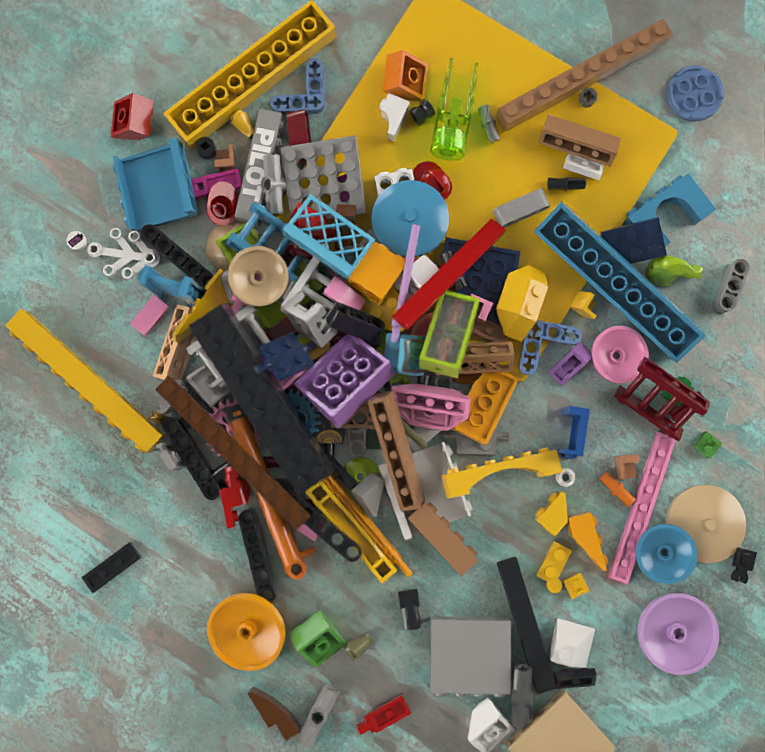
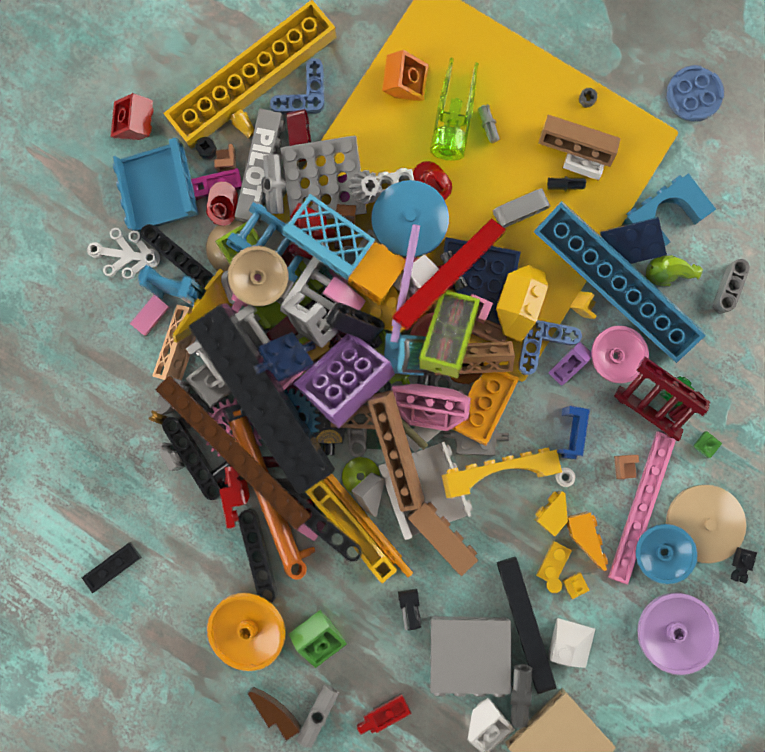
yellow brick [5,309,166,453] -> none
white tile [67,231,88,251] -> none
black axle [329,455,357,490] -> none
olive cone [344,632,373,661] -> none
white arch [379,93,410,142] -> none
black wheel [409,99,435,126] -> none
medium nougat brick [496,19,673,132] -> none
black plate [555,667,597,689] -> none
orange pin [599,471,636,507] -> none
none -> light grey gear [348,170,382,204]

